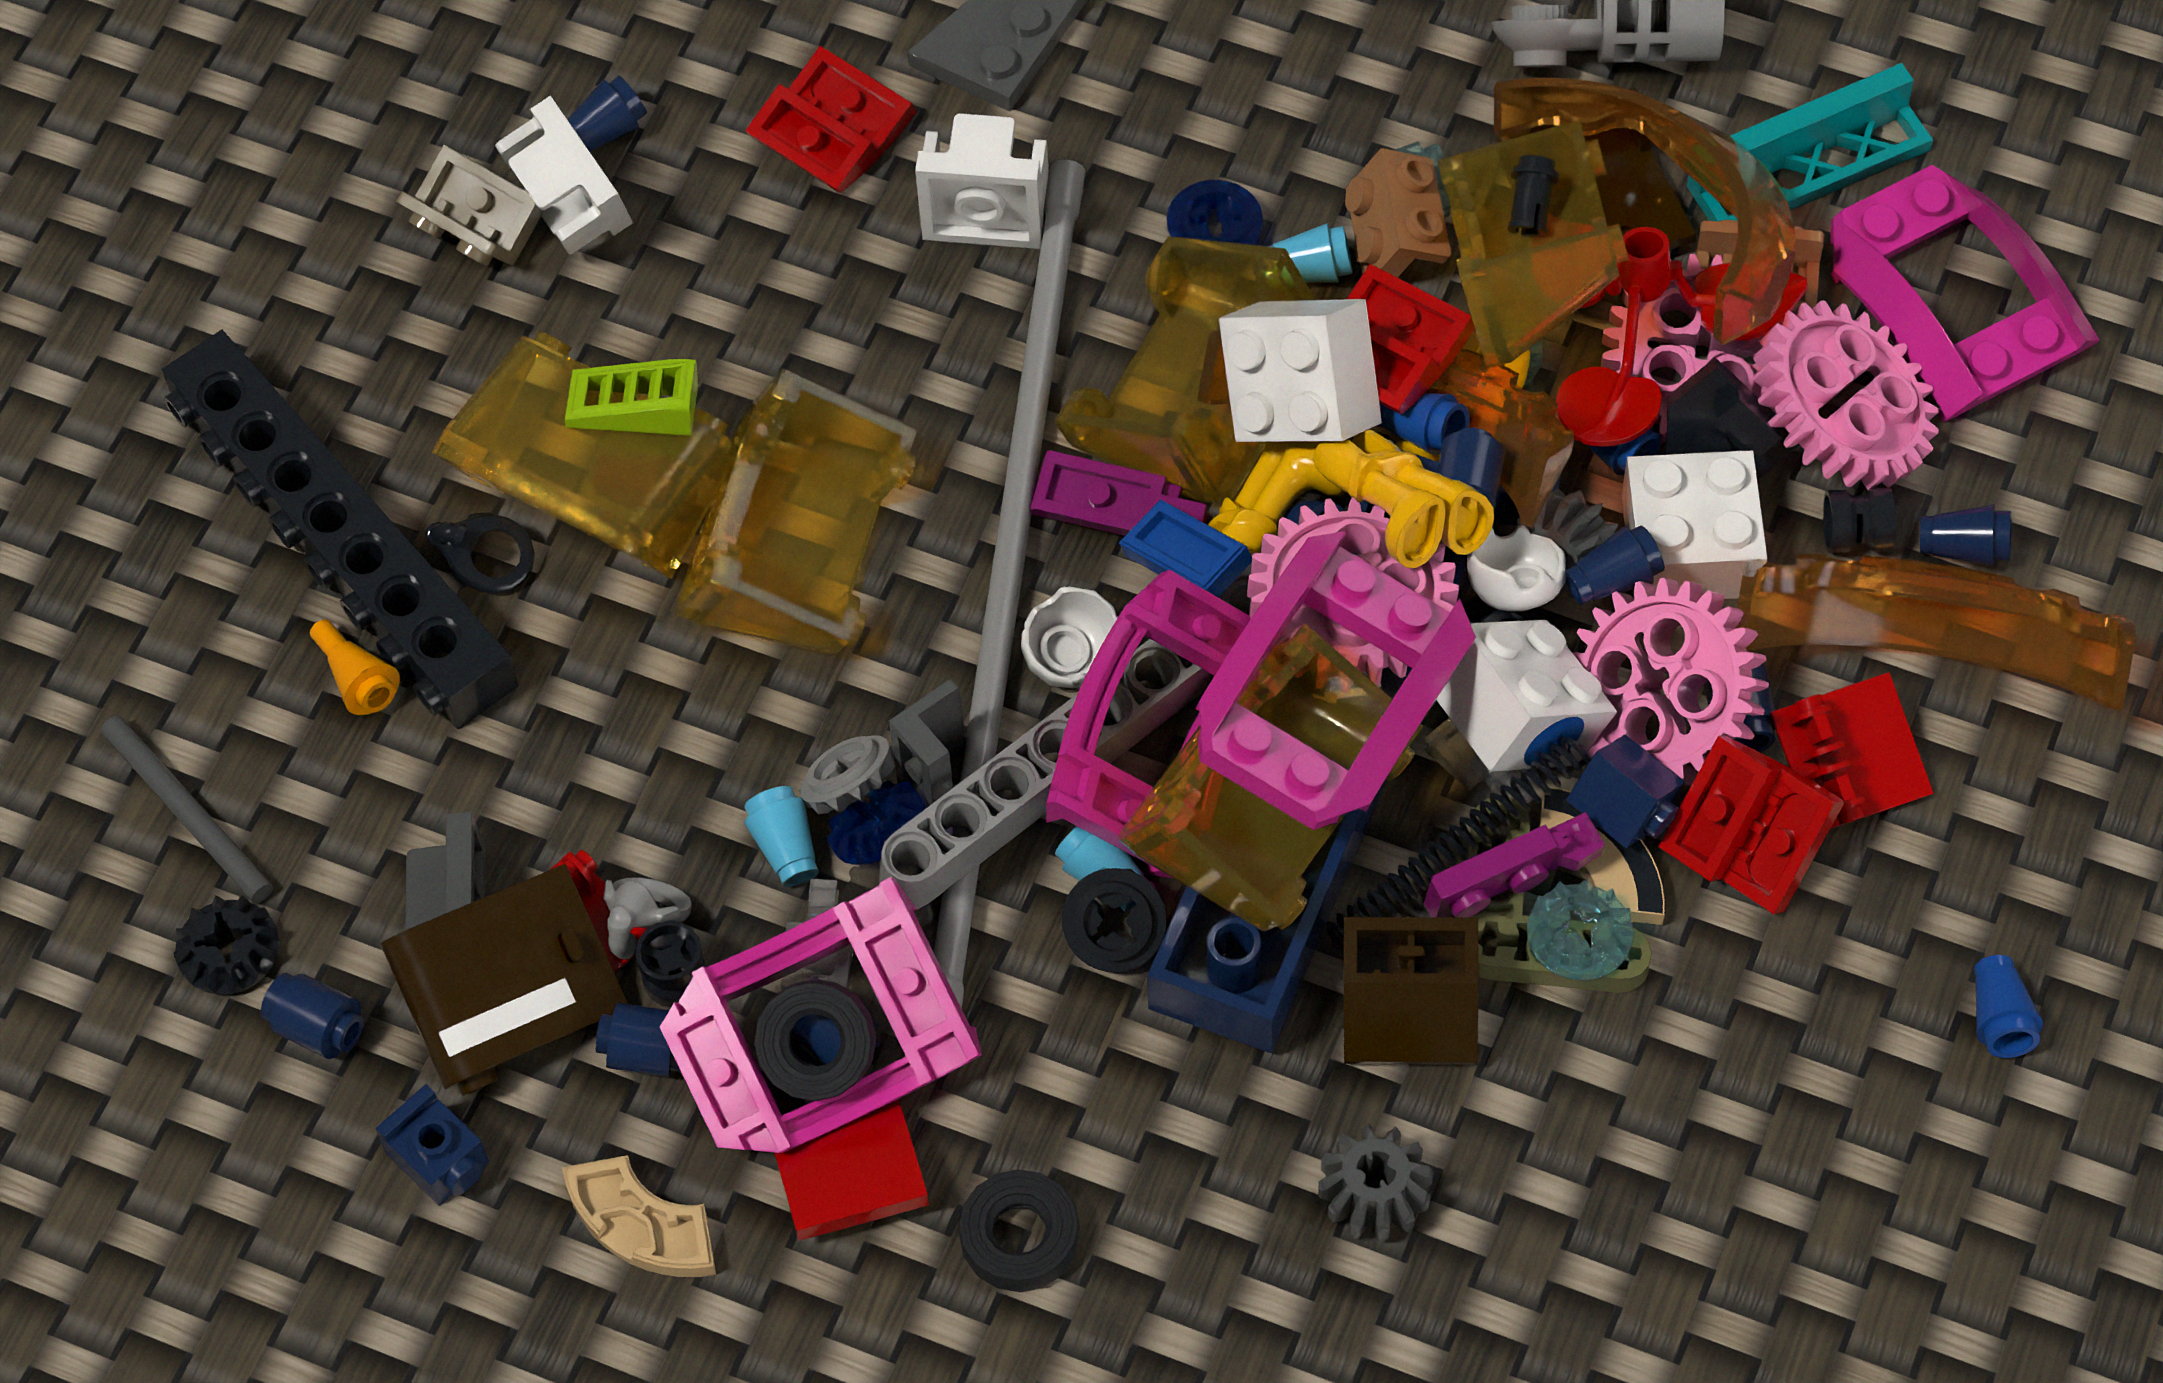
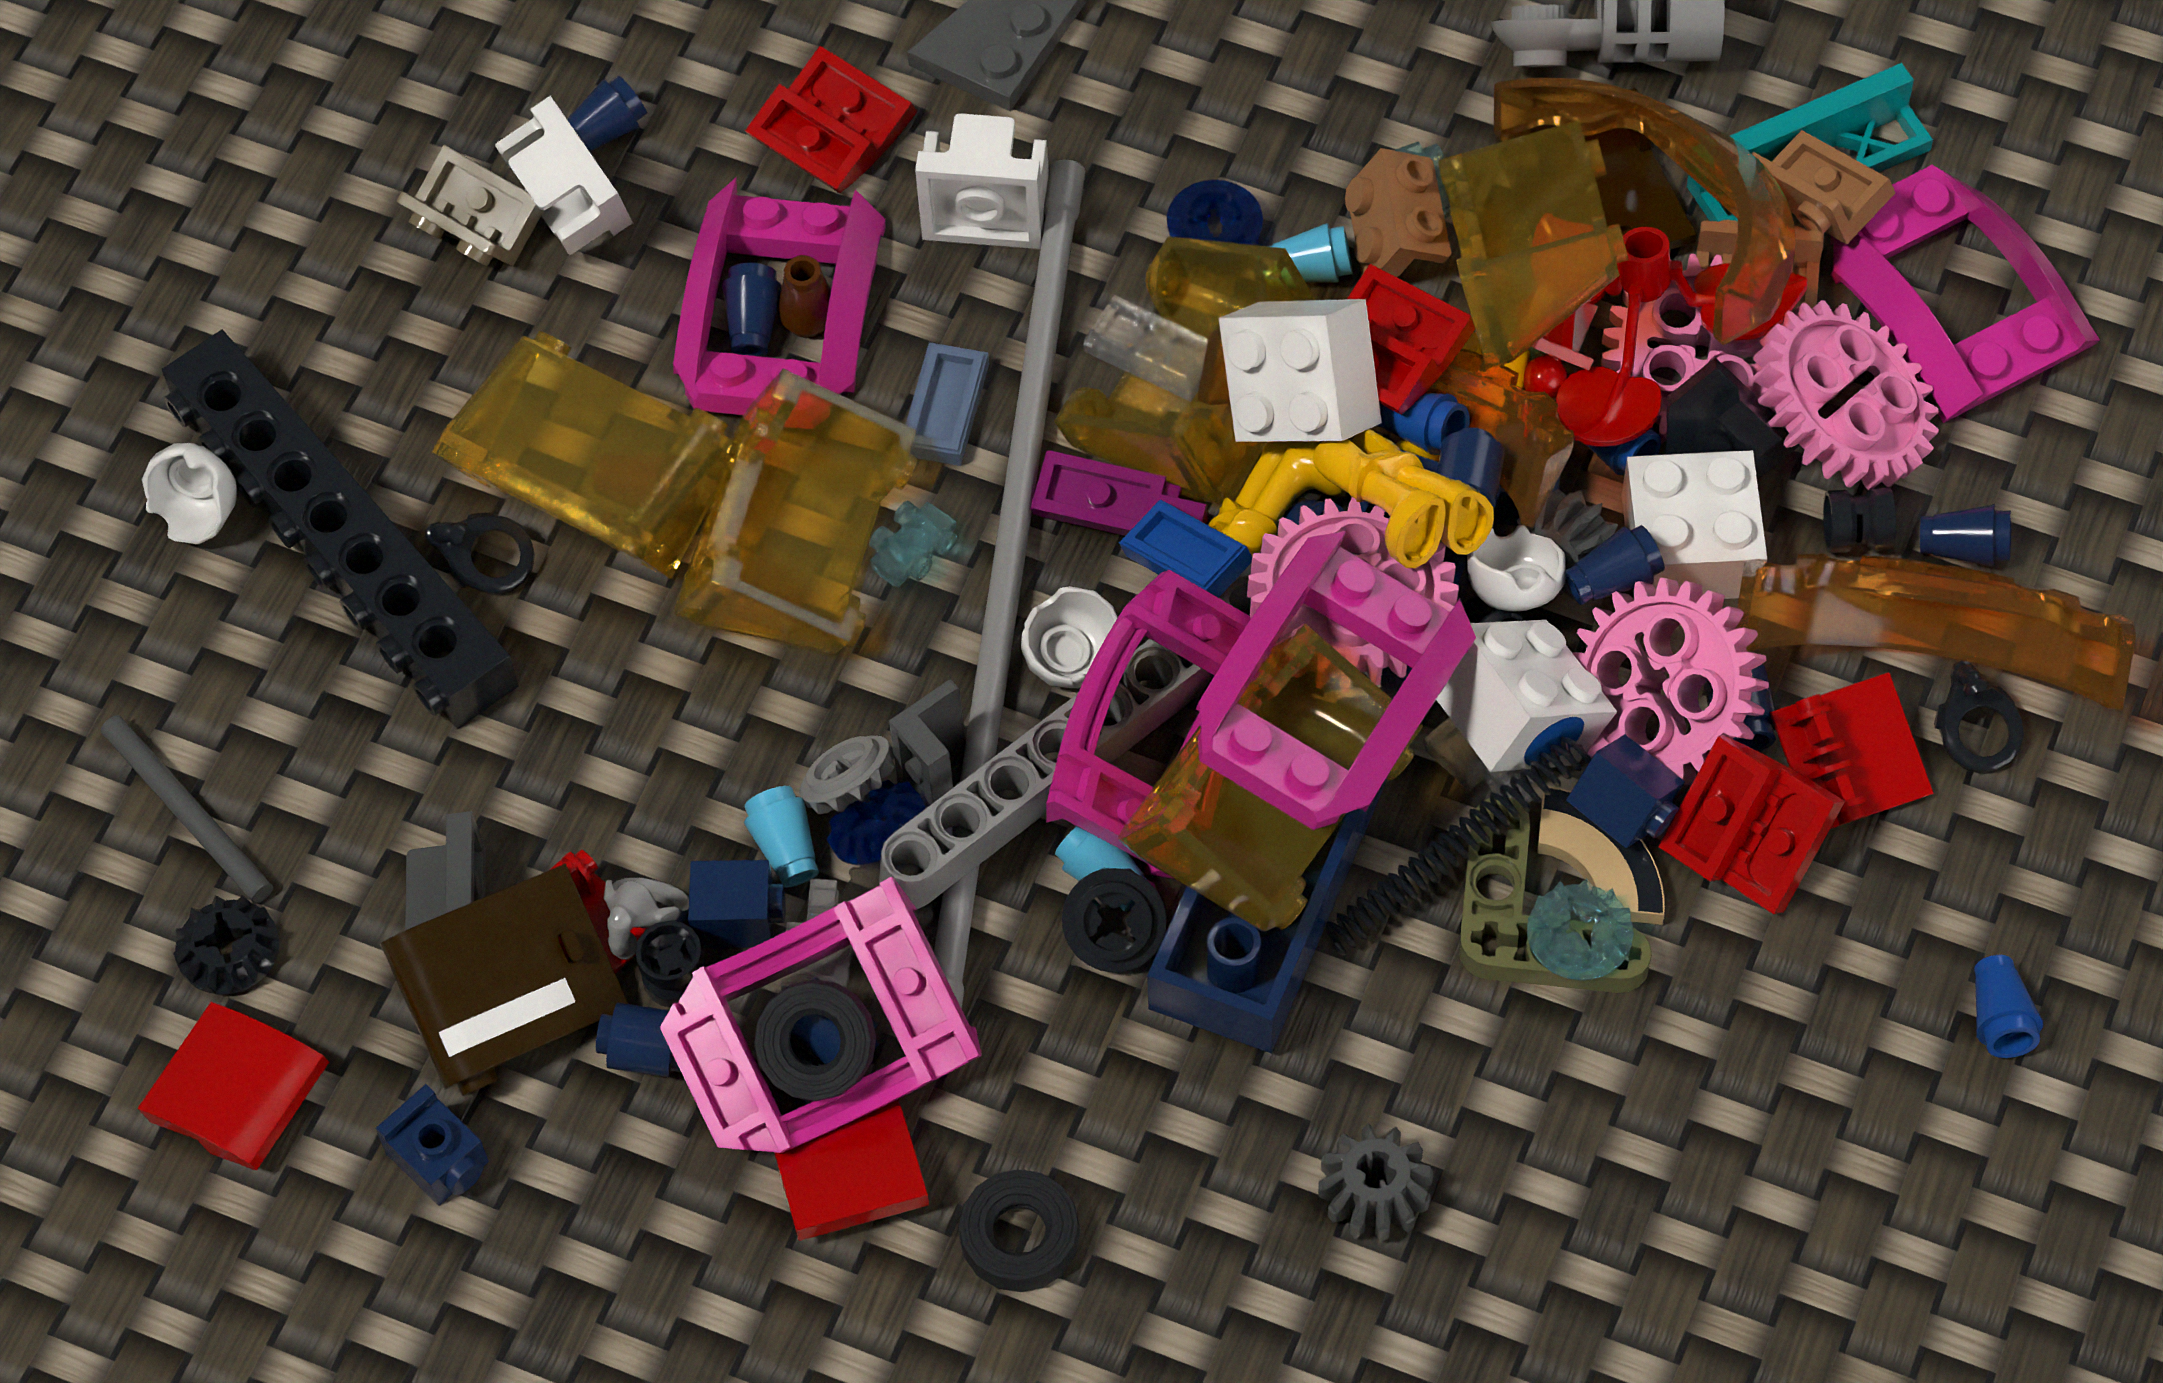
dark blue brick [261,973,364,1059] -> none
light orange cone [310,619,400,715] -> none
tan tile [562,1155,716,1277] -> none
lime slope [565,359,698,436] -> none
dark brown slope [1343,917,1479,1065] -> none
magenta hinge [1424,812,1605,918] -> none
black pin [1507,155,1560,237] -> none
none -> red slope [137,1002,329,1171]
none -> white hair [142,443,237,545]
none -> dark pink wedge [673,178,886,423]
none -> dark blue brick [688,860,786,948]
none -> dark blue cone [722,263,782,357]
none -> reddish brown cone [778,255,831,338]
none -> clear light blue piece [869,501,957,588]
none -> sand blue tile [900,342,989,466]
none -> clear plate [1084,295,1221,402]
none -> red piece [1516,283,1598,402]
none -> medium nougat bracket [1745,130,1895,244]
none -> black piece [1934,660,2024,773]

